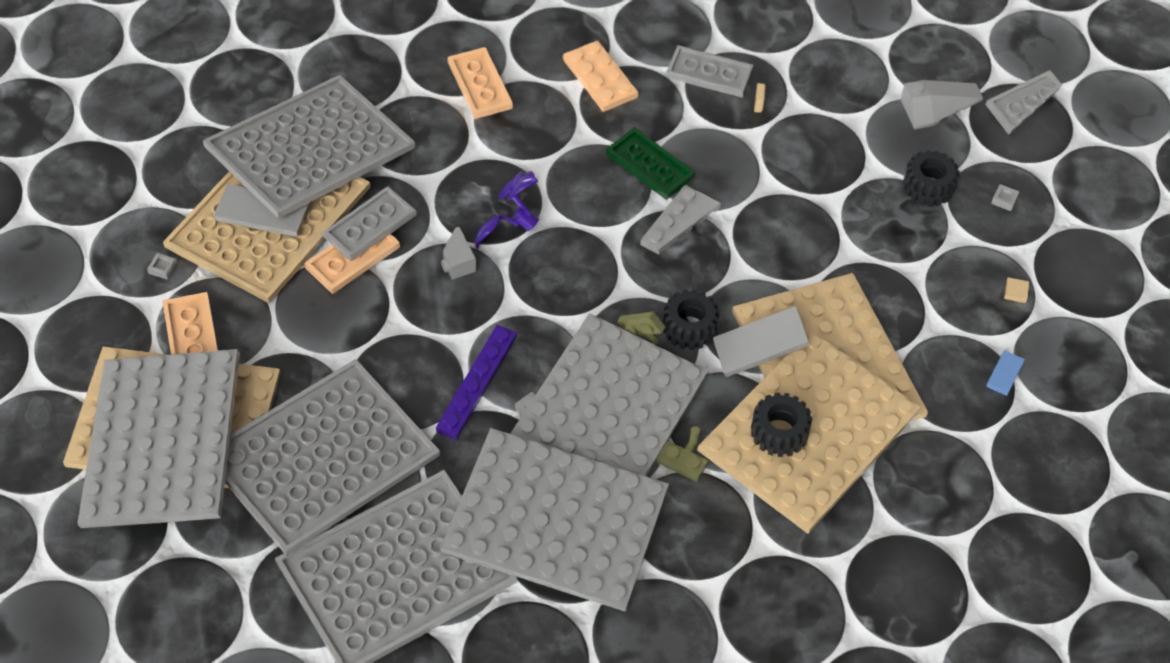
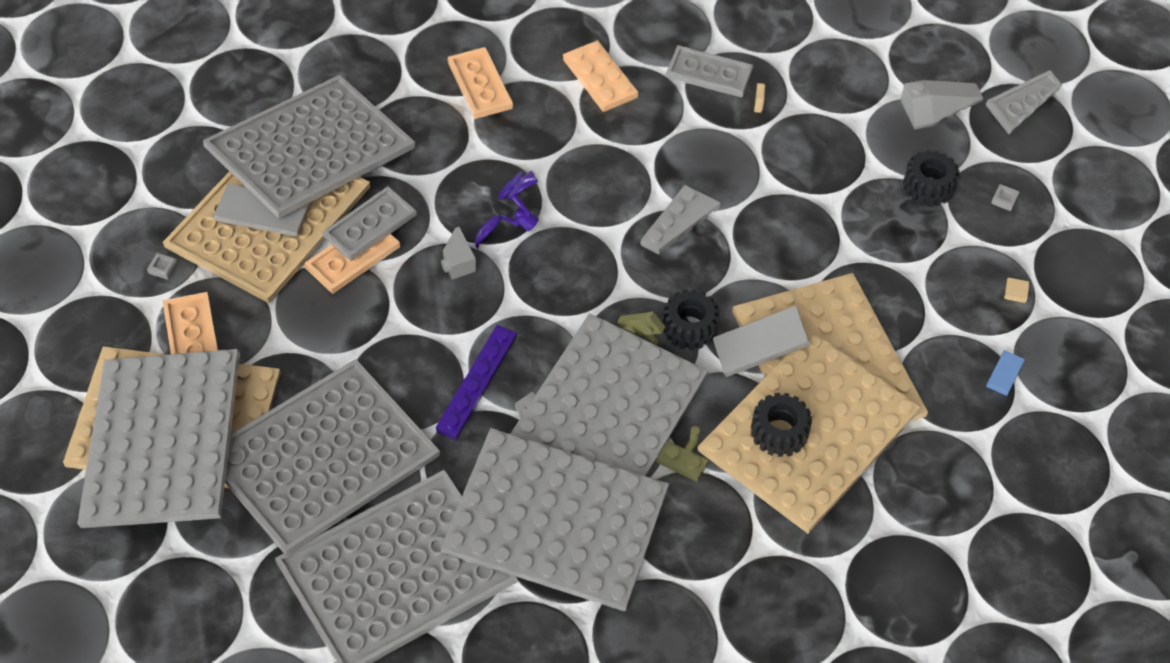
dark green plate [606,127,695,200] -> none

